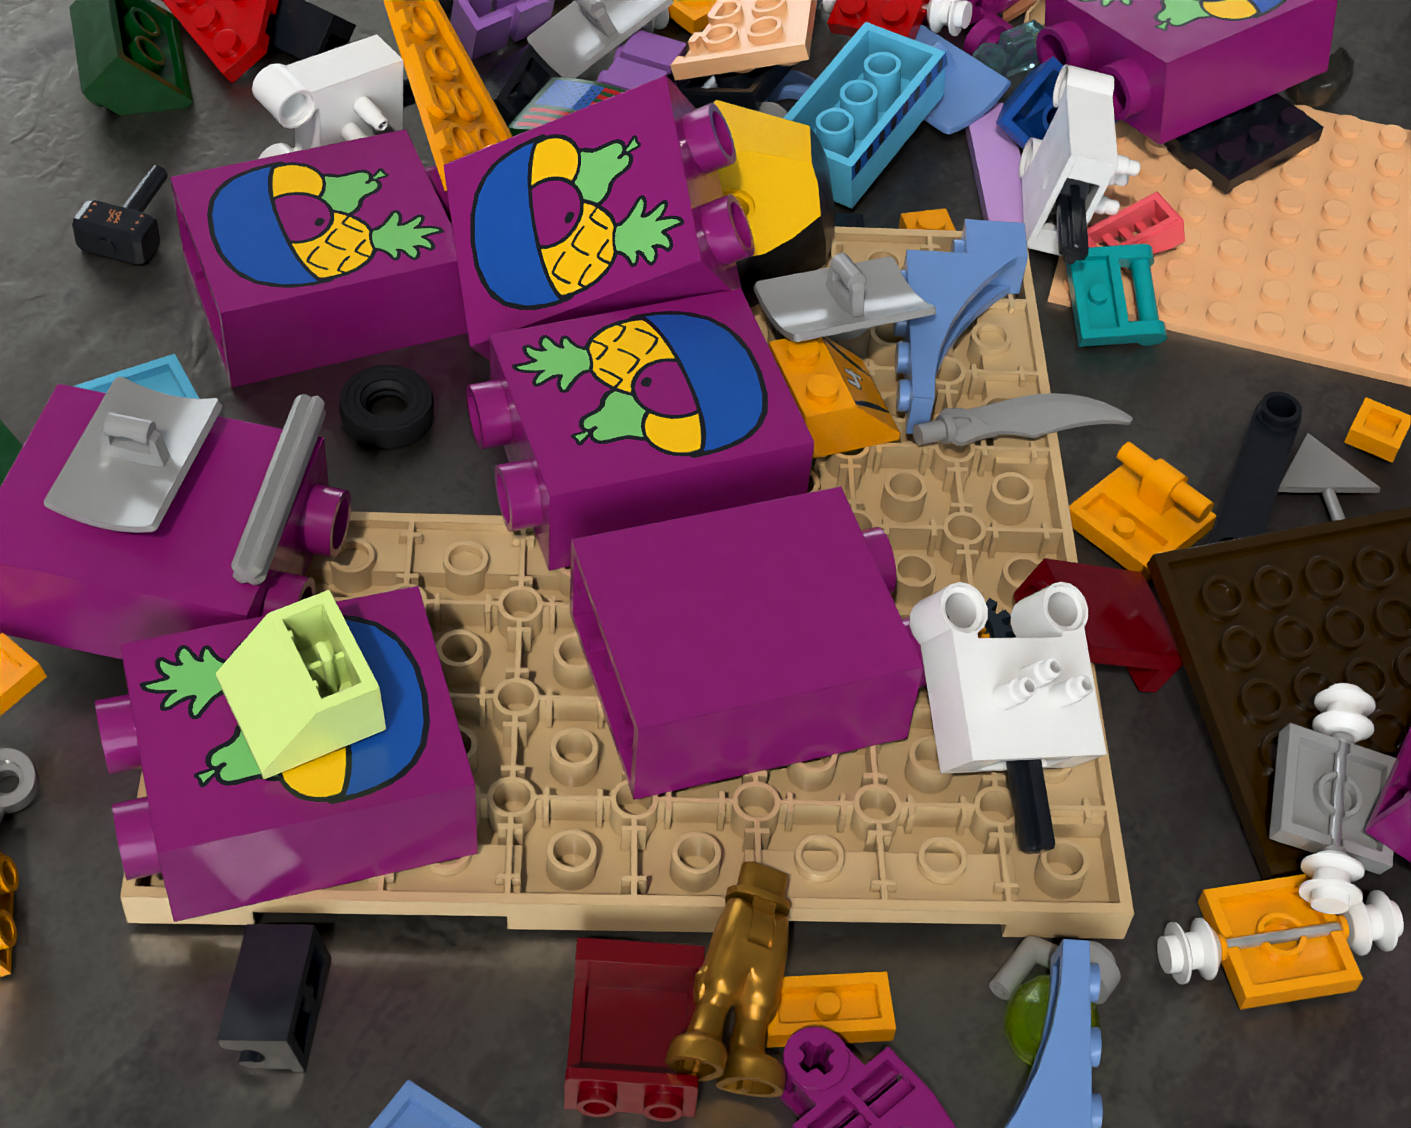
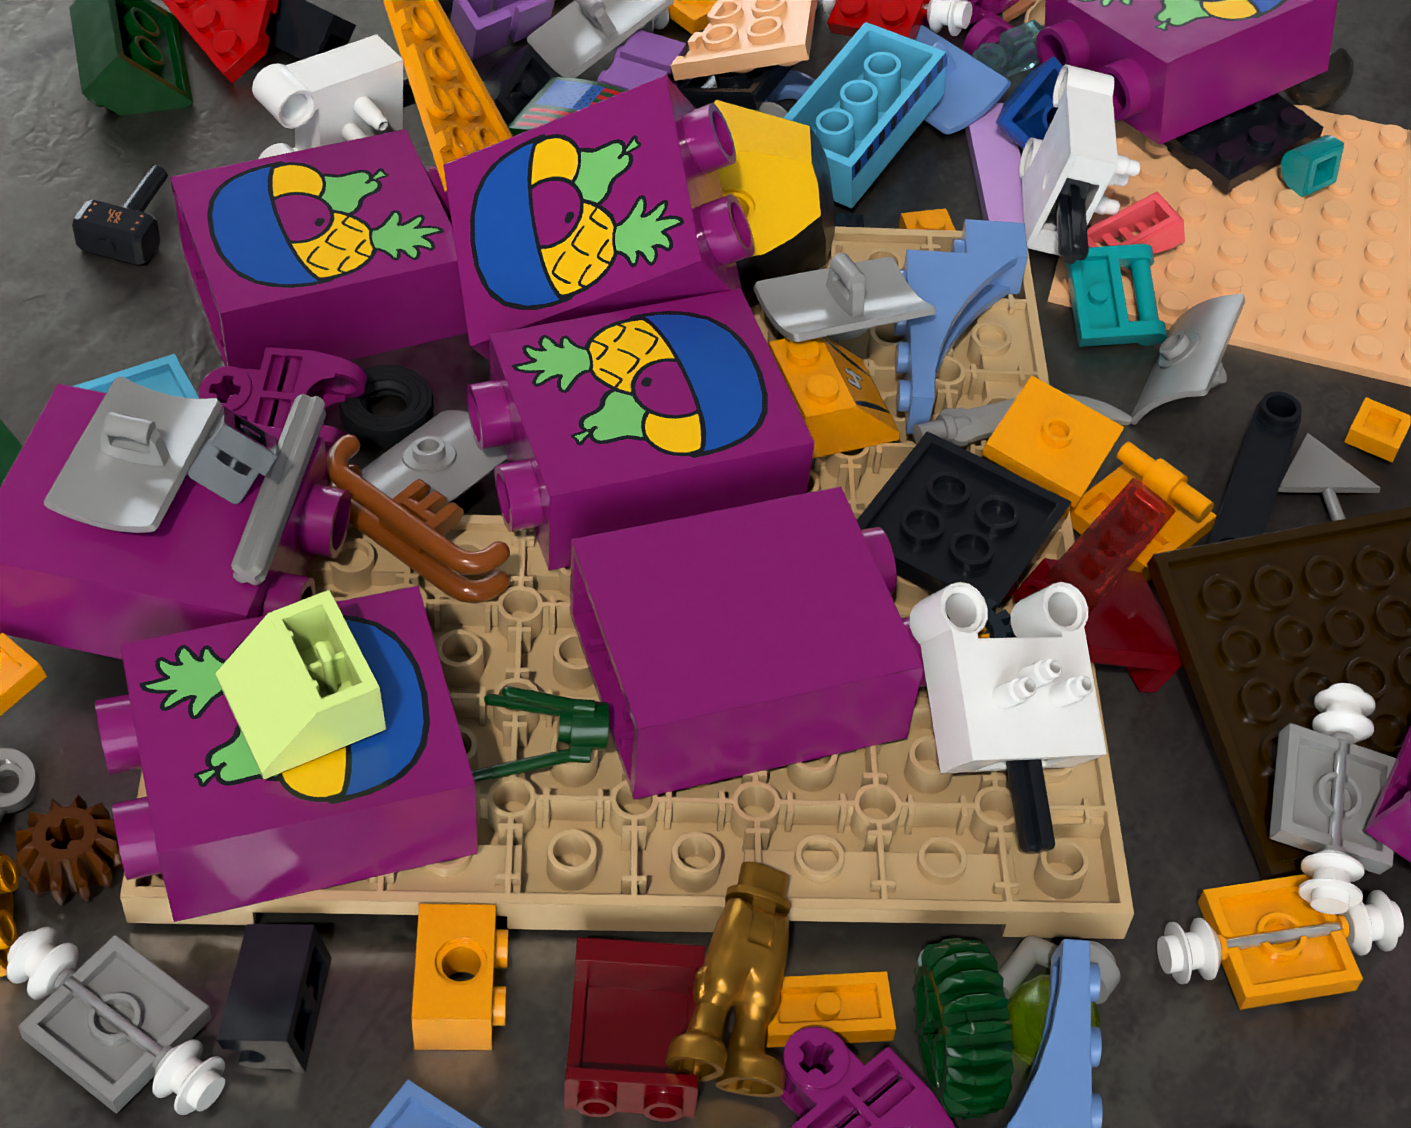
none -> light grey plate [6,927,225,1115]
none -> reddish brown gear [15,794,123,906]
none -> slope [188,406,278,504]
none -> magenta piece [199,347,368,458]
none -> dark orange piece [326,434,510,603]
none -> light grey shield [362,410,508,505]
none -> light orange brick [411,904,509,1050]
none -> dark green plant [472,686,609,782]
none -> black plate [857,431,1072,614]
none -> dark green gear [912,938,1015,1120]
none -> light orange plate [981,375,1125,508]
none -> clear red tile [1044,477,1176,614]
none -> light grey shield [1130,294,1245,425]
none -> teal brick [1281,135,1344,197]

